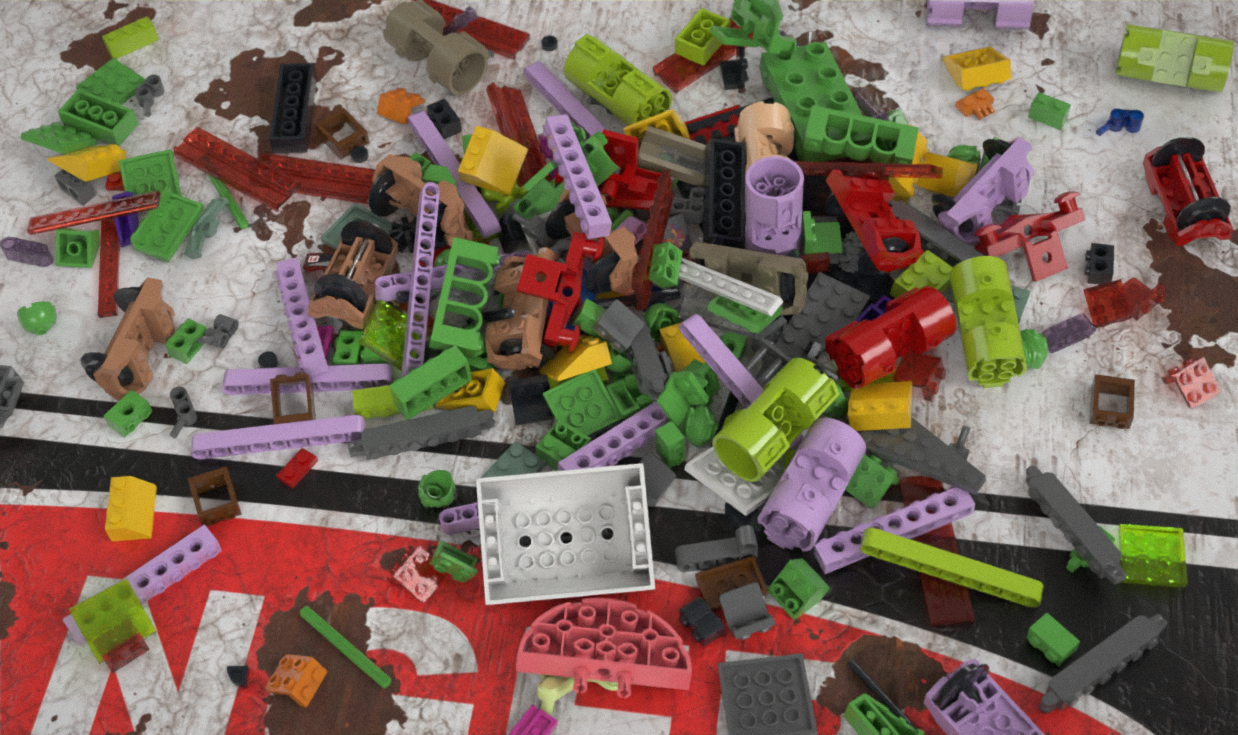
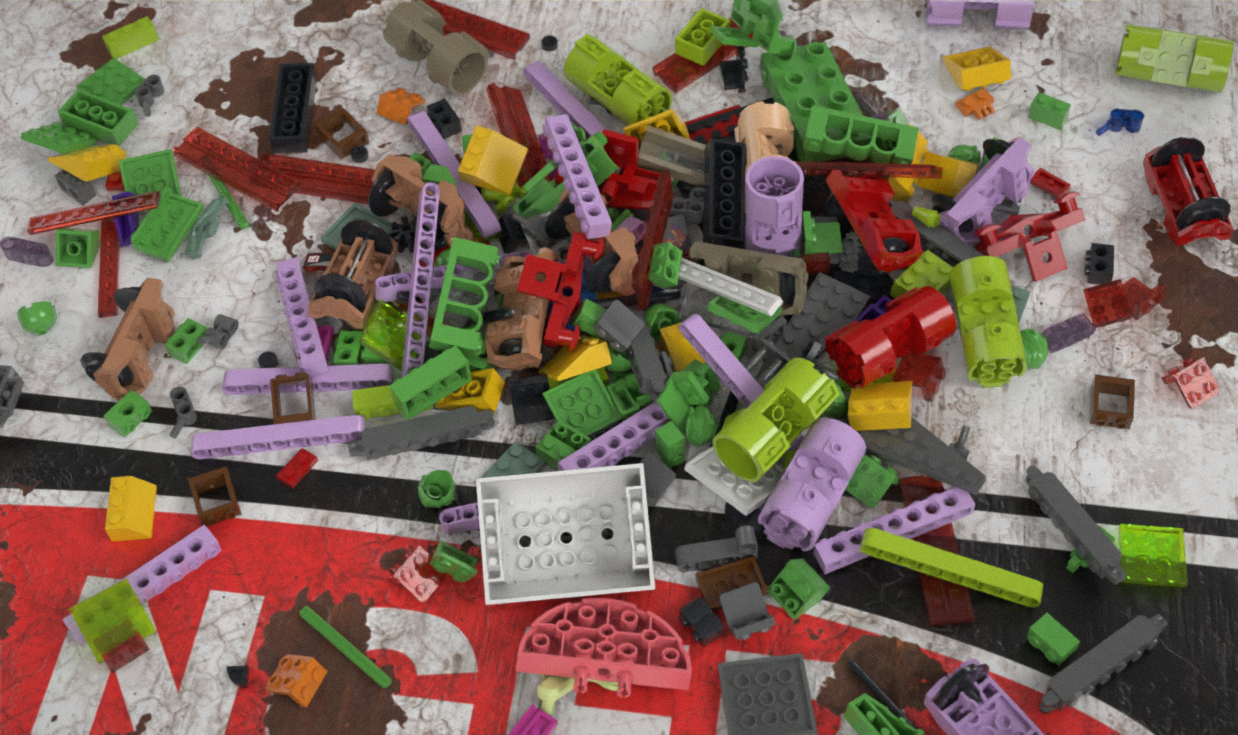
clear purple pin [442,6,478,36] -> none
none -> lime cone [912,206,941,228]
none -> red plate [1030,168,1071,198]

